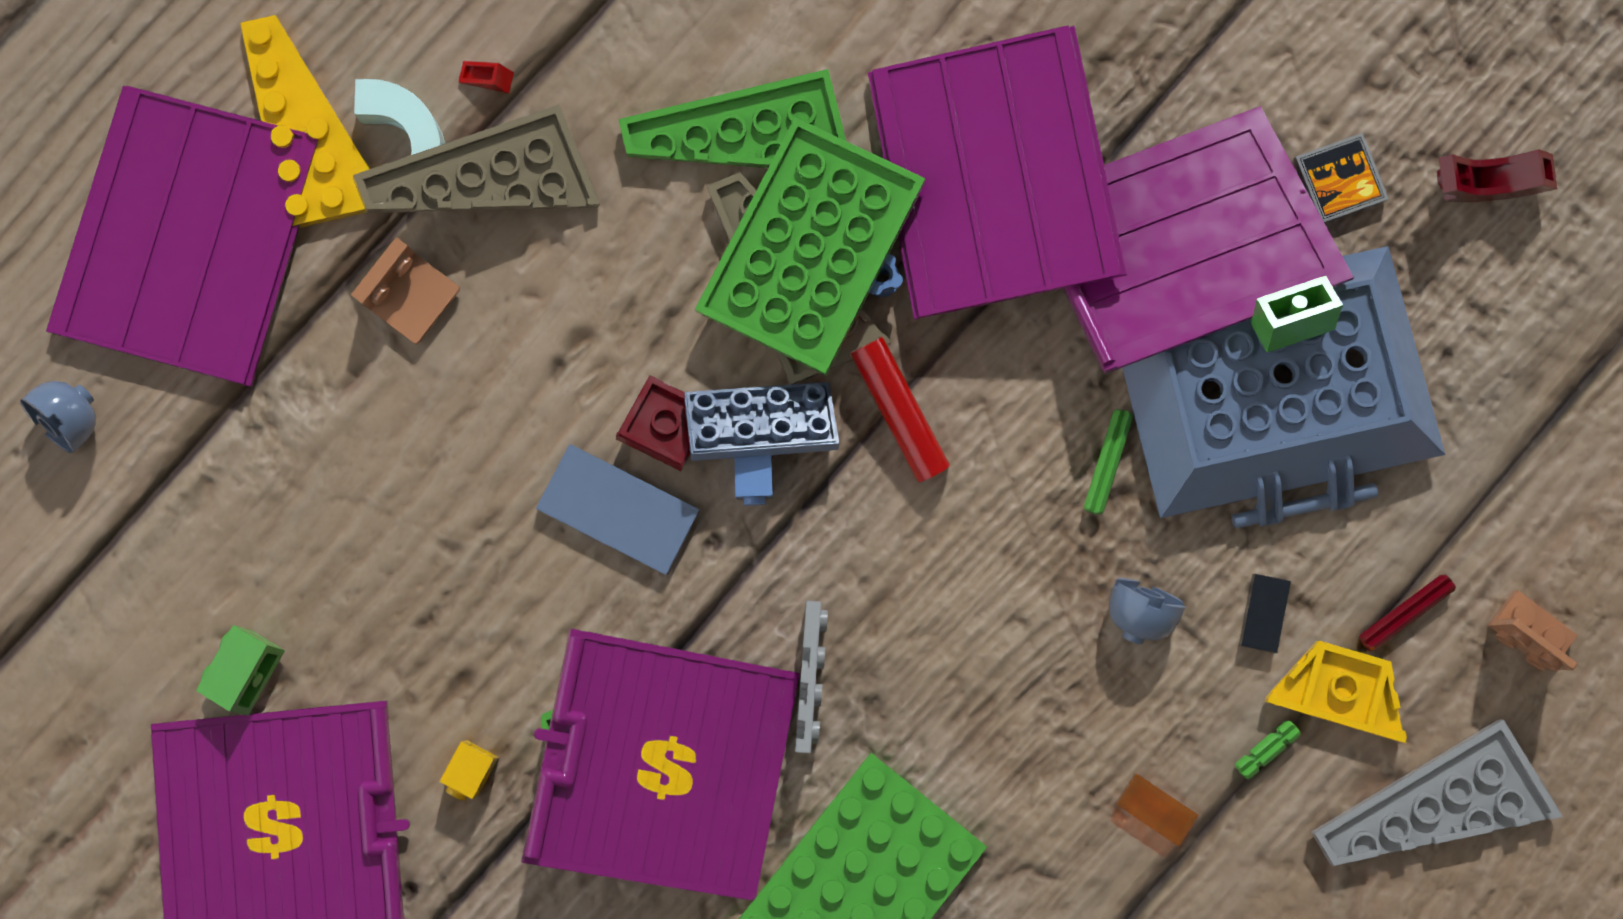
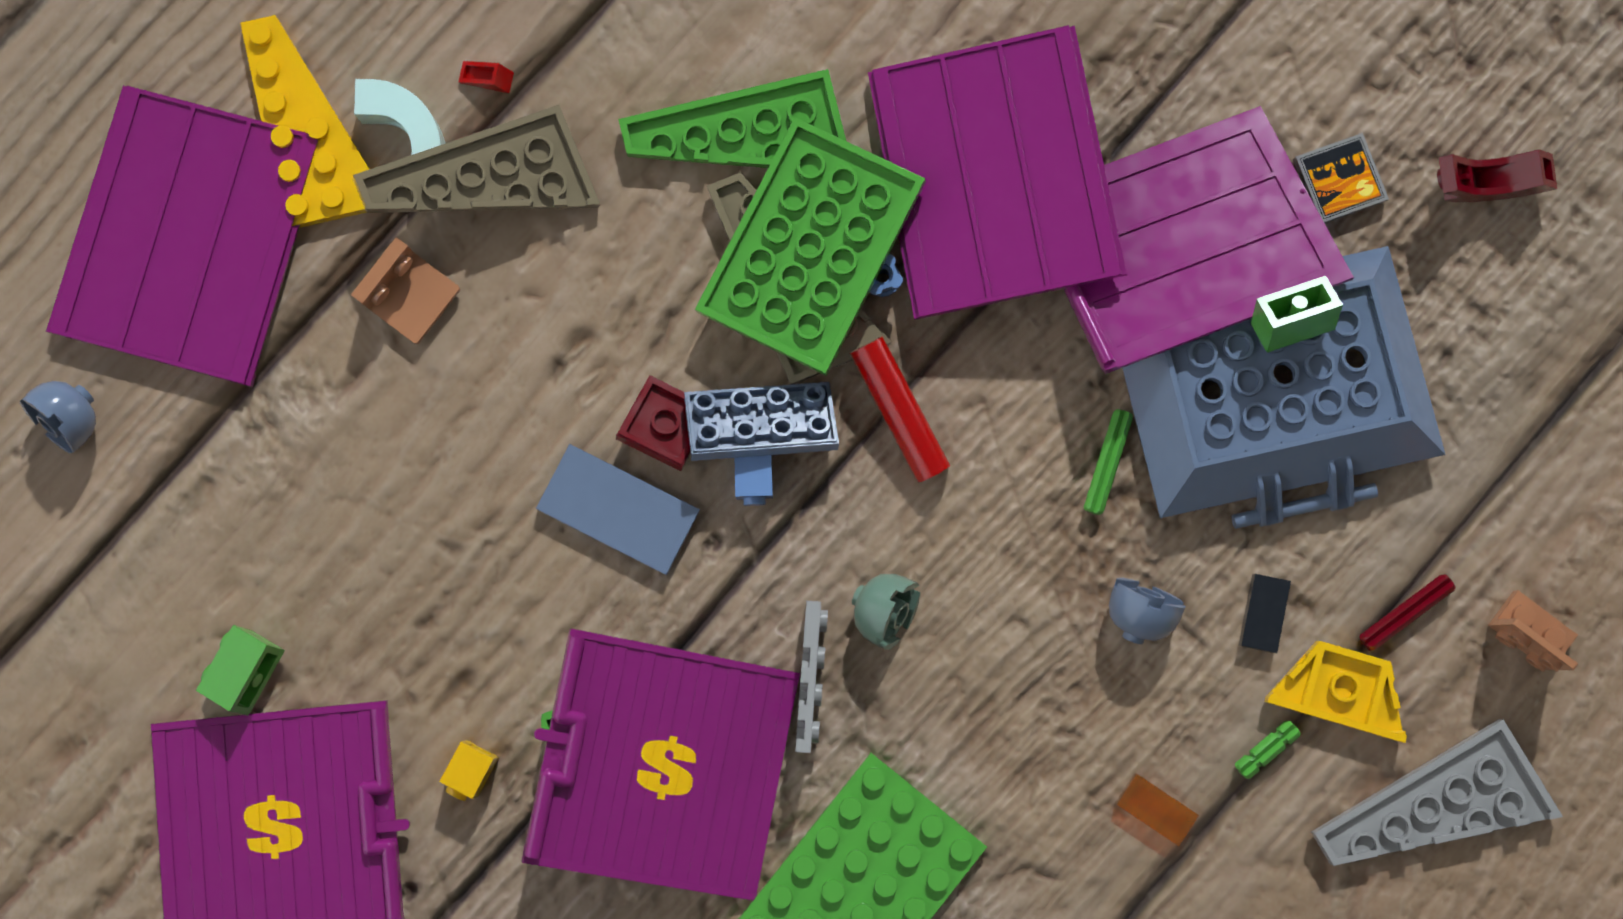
none -> sand green cylinder [852,574,921,650]

